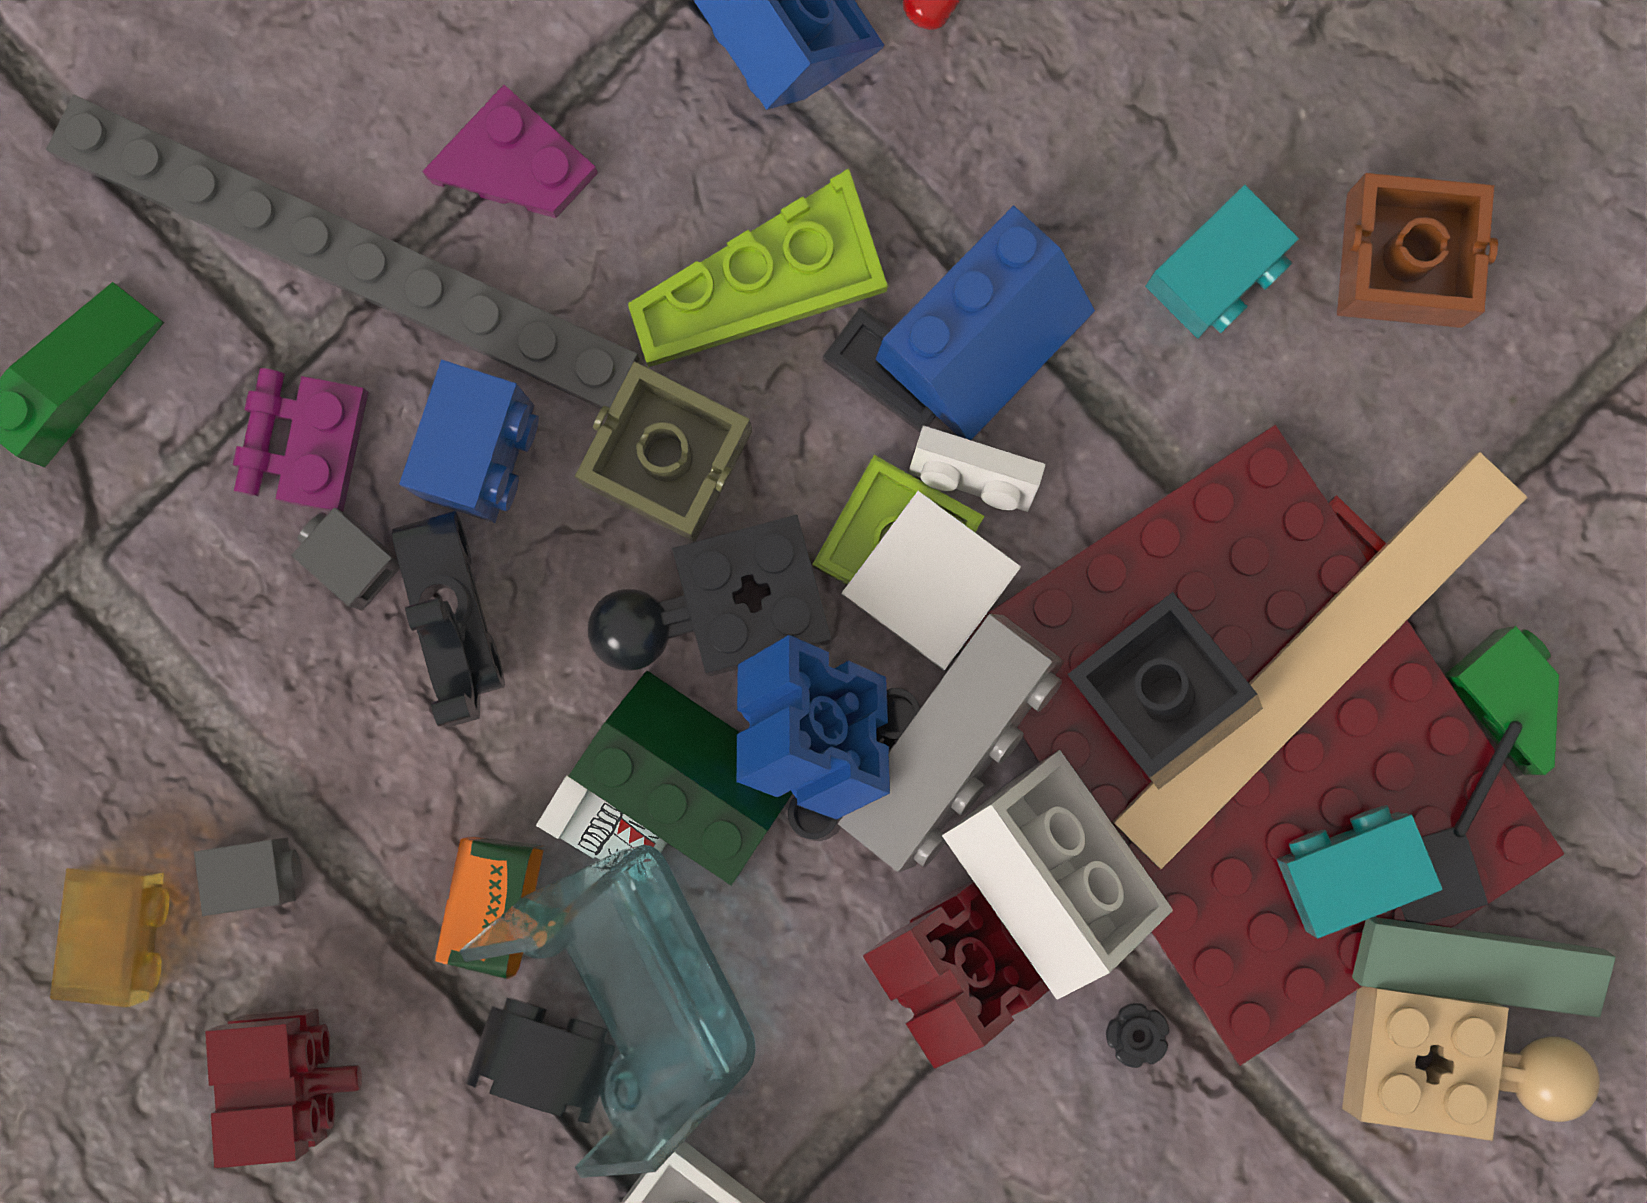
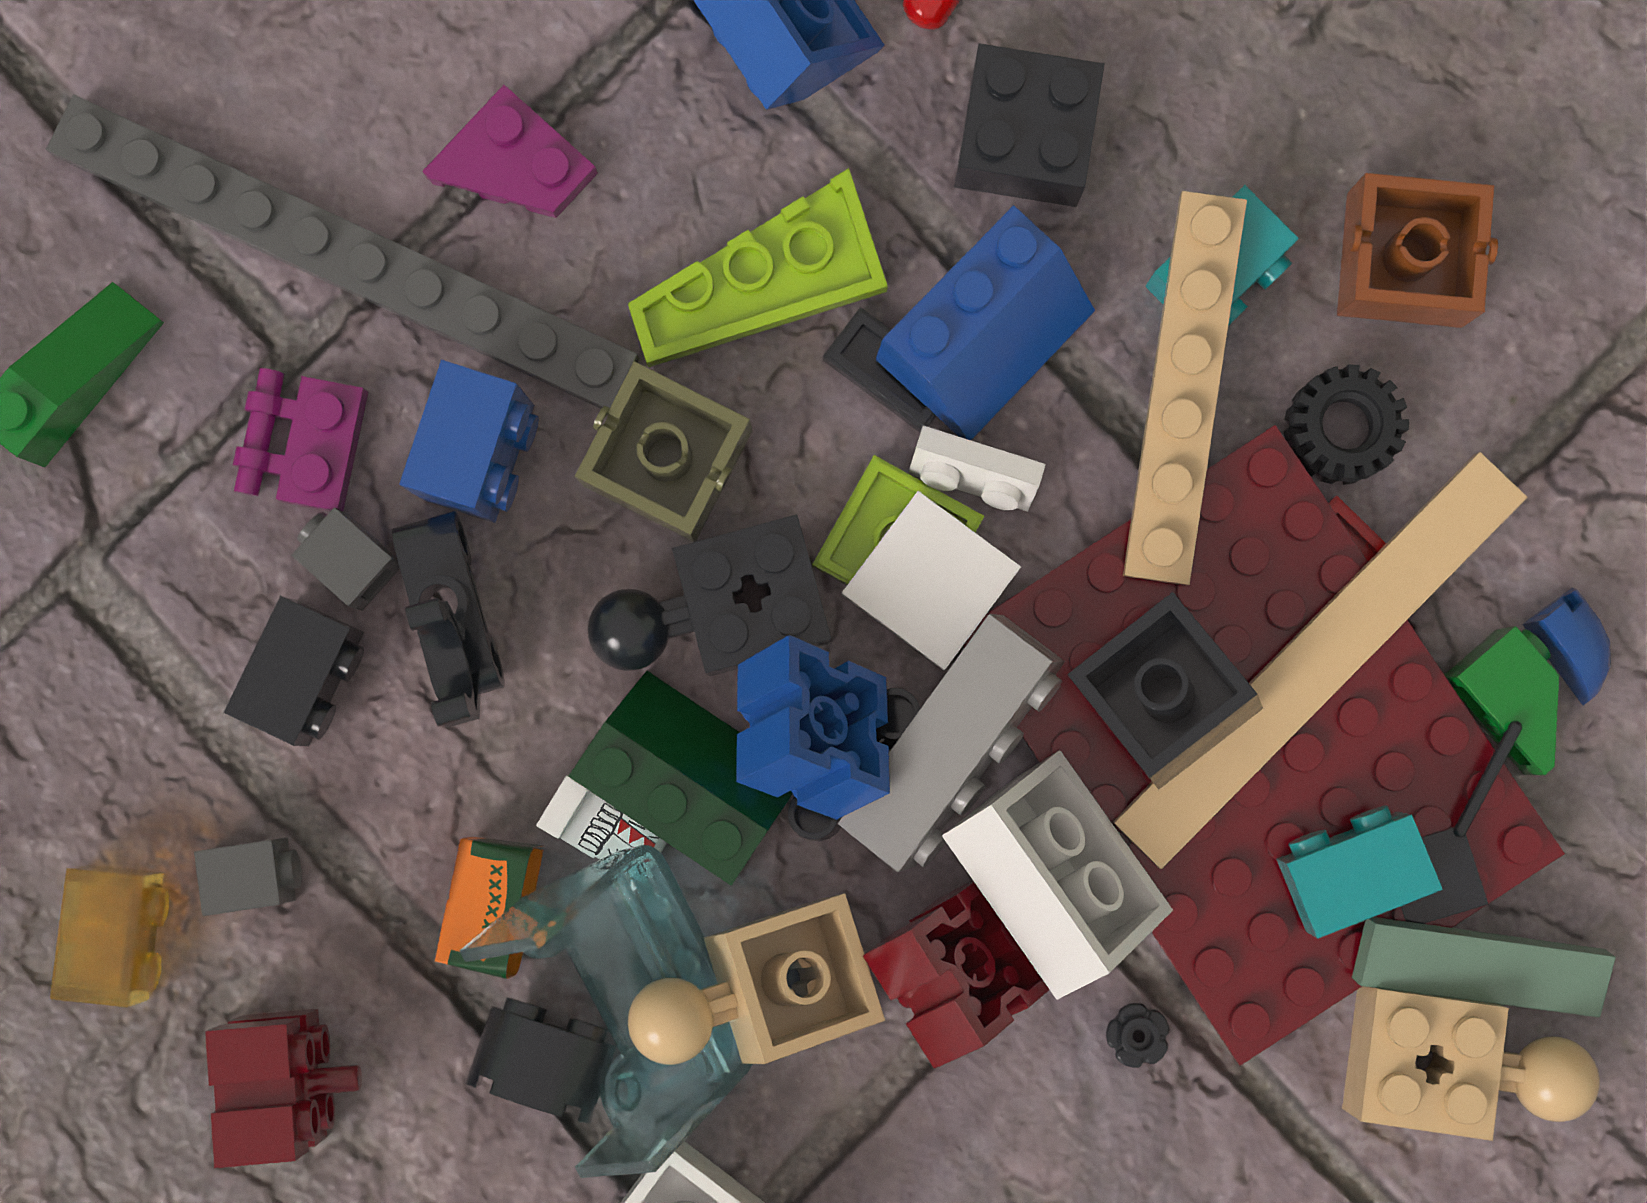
none -> black brick [223,595,364,746]
none -> tan brick [628,893,885,1065]
none -> black brick [954,43,1105,207]
none -> tan plate [1123,191,1247,586]
none -> black tyre [1284,364,1409,485]
none -> blue brick [1522,588,1611,706]

